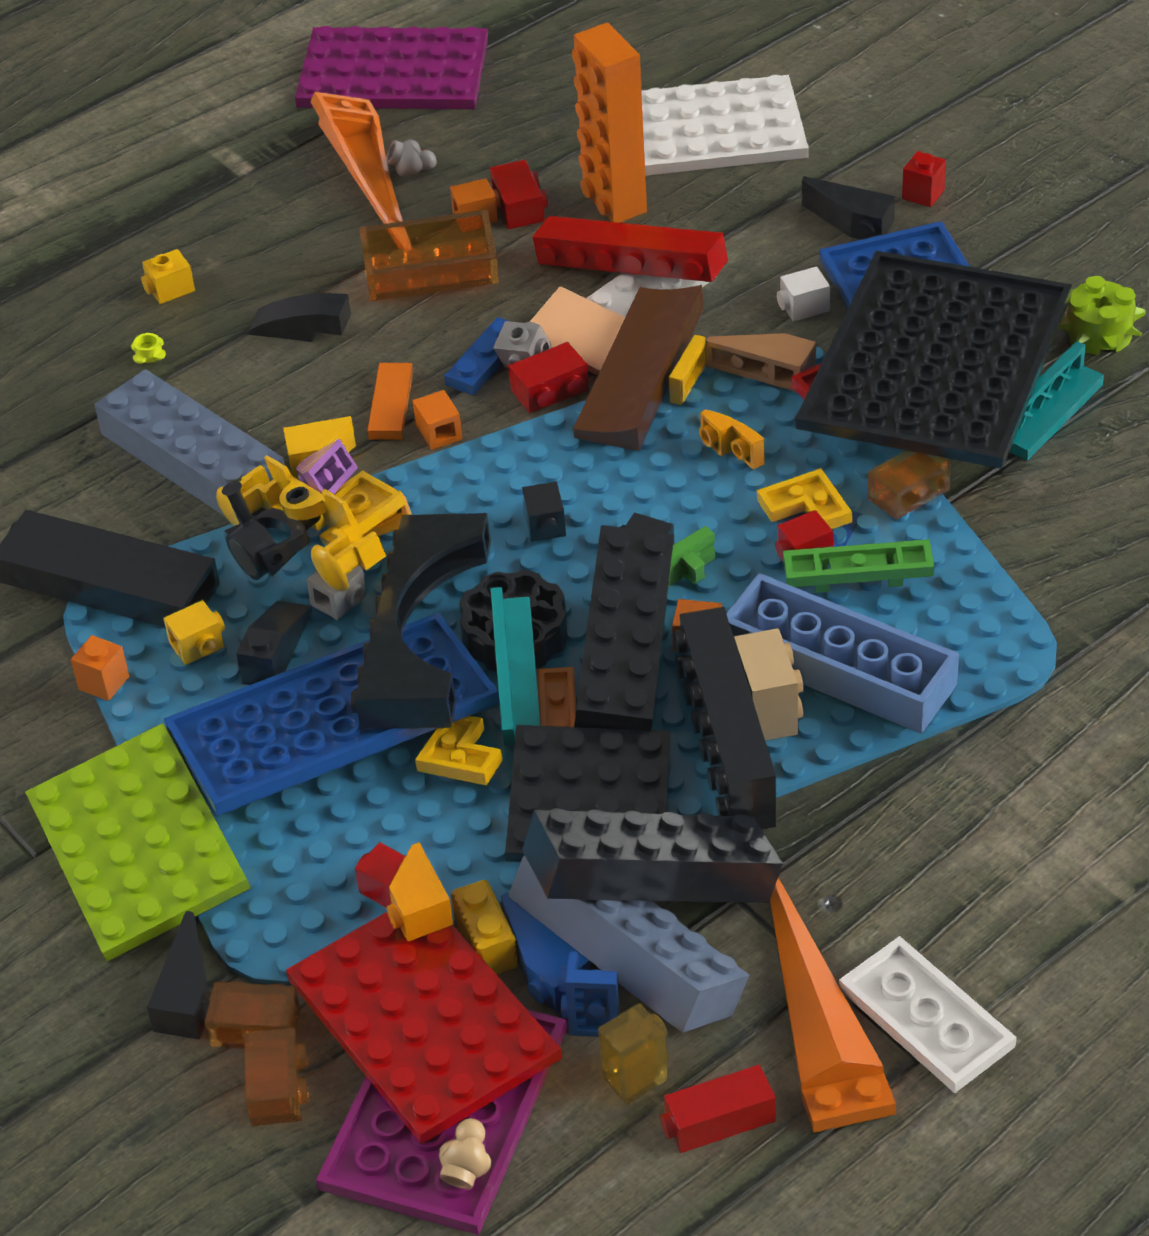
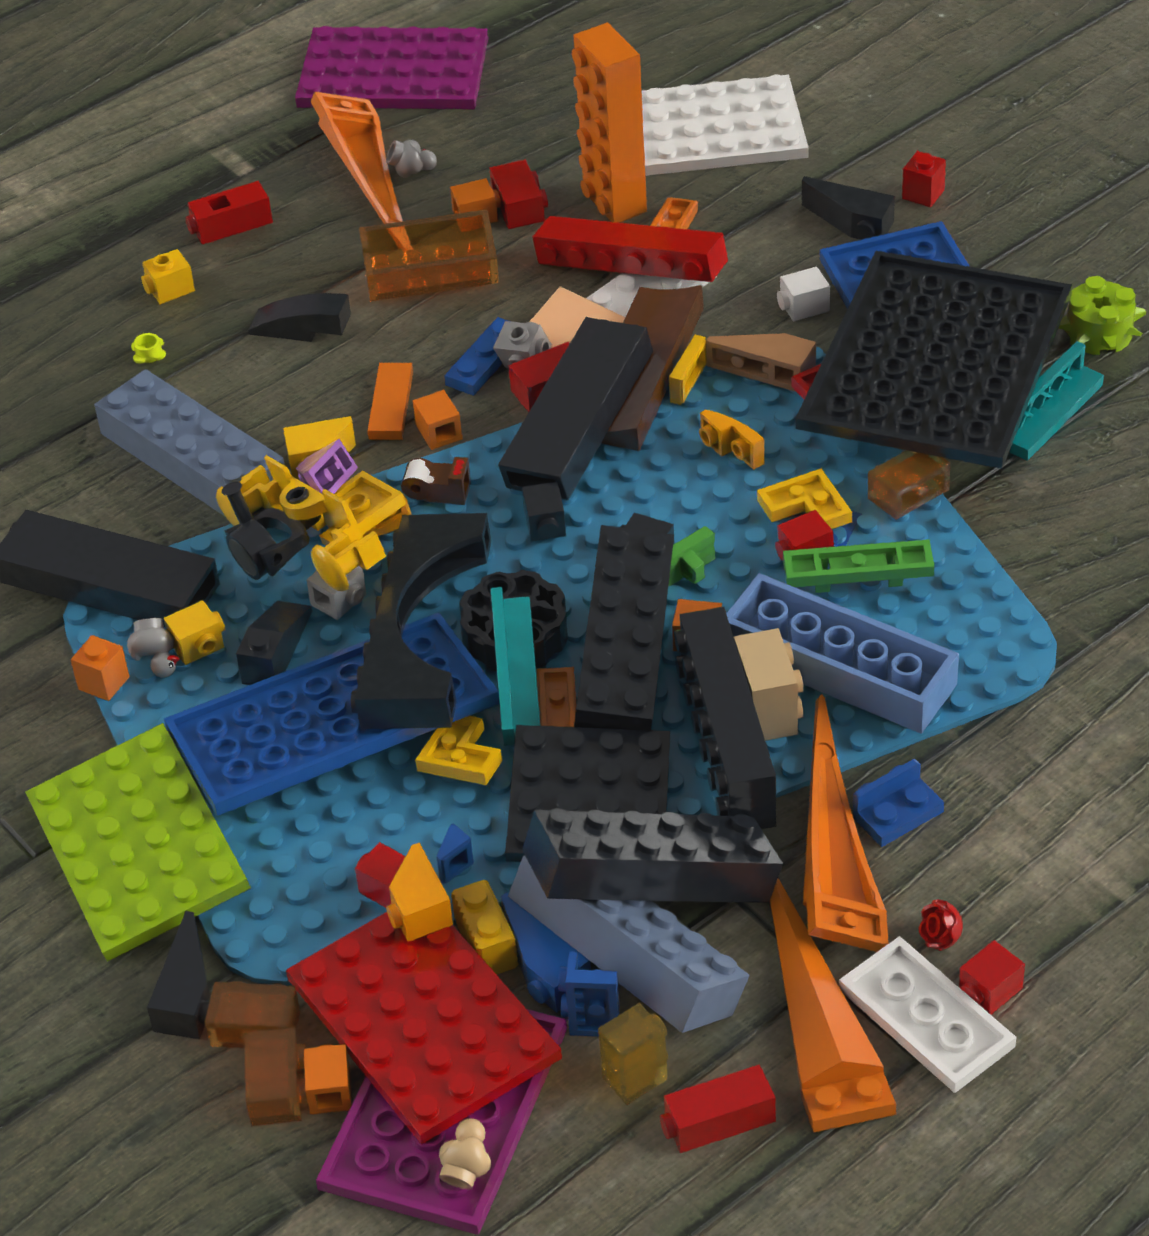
none -> light grey animal [127,618,180,678]
none -> red brick [185,180,273,245]
none -> orange brick [304,1044,352,1115]
none -> reddish brown leg [401,457,471,505]
none -> blue slope [436,823,474,885]
none -> black brick [498,317,653,500]
none -> orange tile [650,197,698,229]
none -> orange plate [803,694,889,952]
none -> blue bracket [853,759,944,847]
none -> red plate [918,899,963,951]
none -> red brick [959,940,1025,1015]

